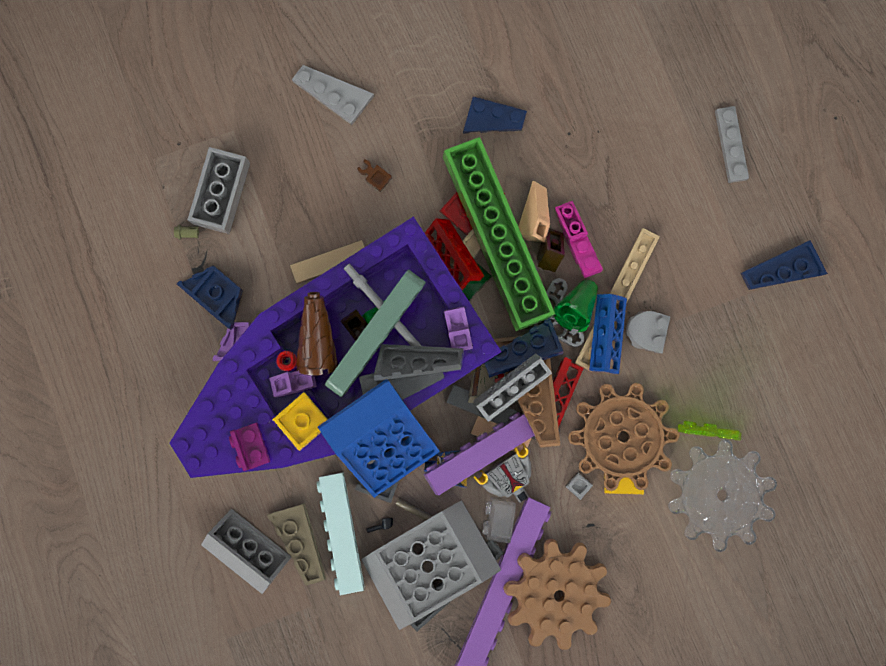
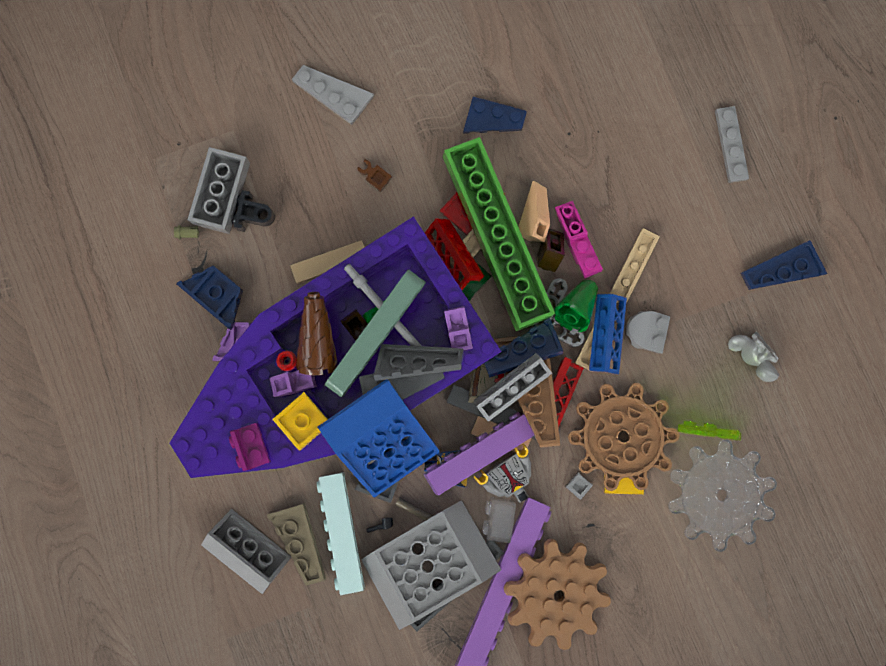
none -> black pin [232,190,275,232]
none -> light grey animal [728,331,779,382]

